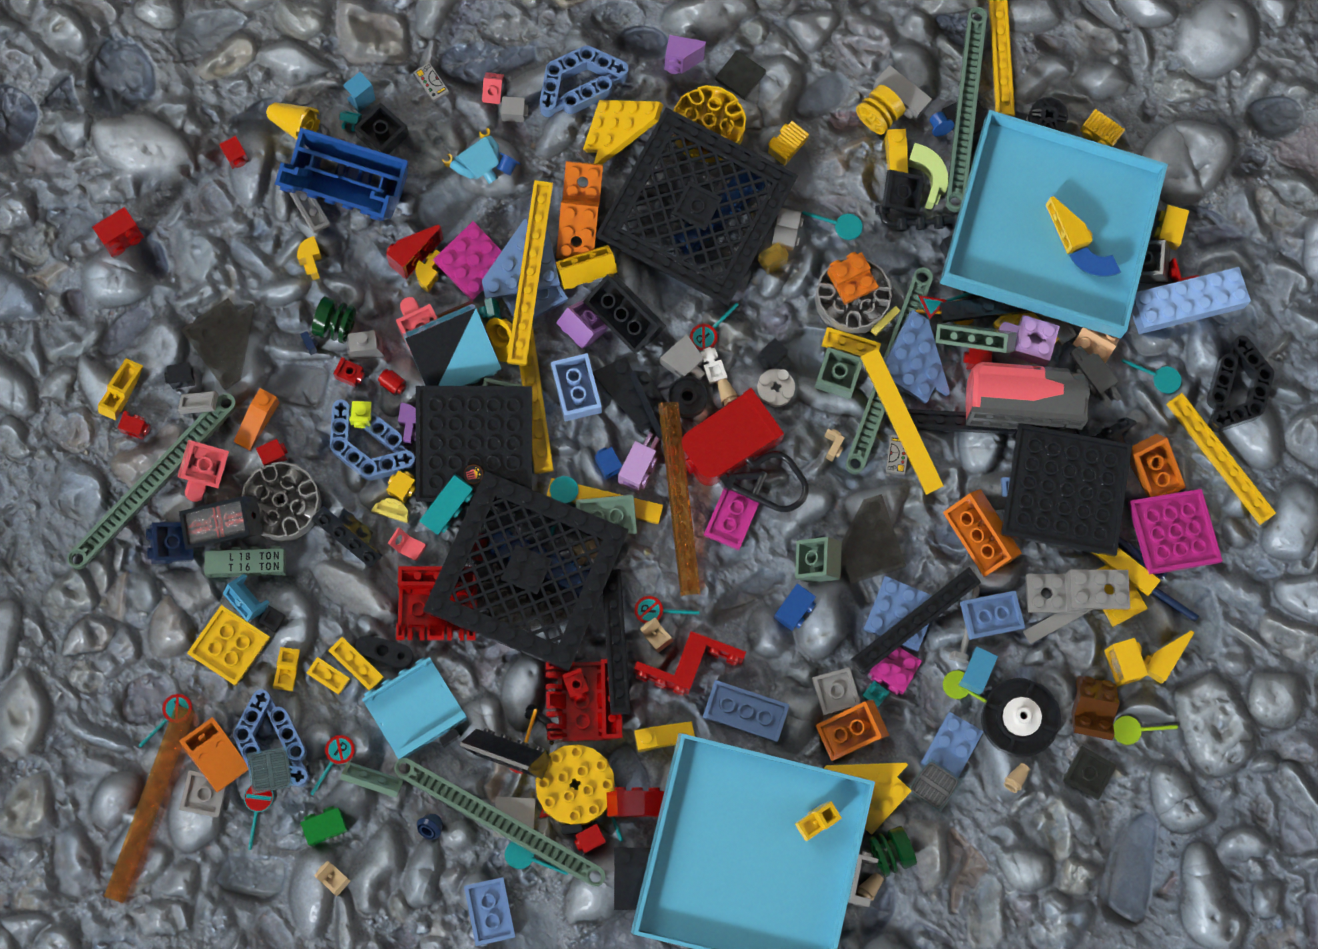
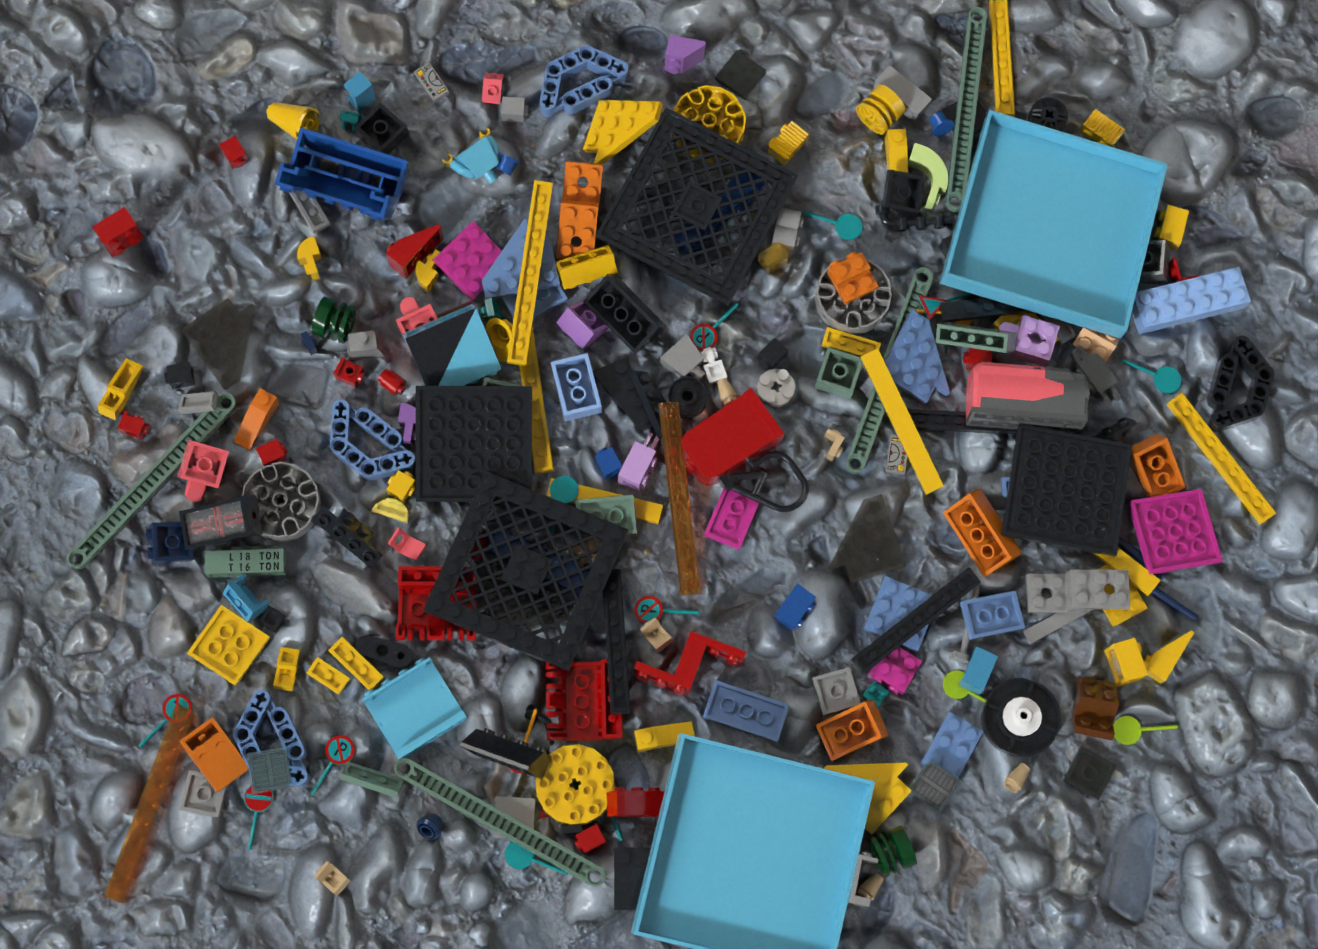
green brick [300,806,348,846] -> none
neon yellow bracket [349,401,372,428] -> none
teal brick [419,473,474,535] -> none
black tile [439,729,460,748] -> none
tile [464,464,483,484] -> none
medium blue plate [464,877,516,946] -> none
red brick [562,668,589,701] -> none
sand green brick [795,537,842,583] -> none
yellow brick [795,801,842,841] -> none
light yellow tile [871,307,900,336] -> none
yellow slope [1046,196,1093,254] -> none
blue tile [1070,247,1121,277] -> none

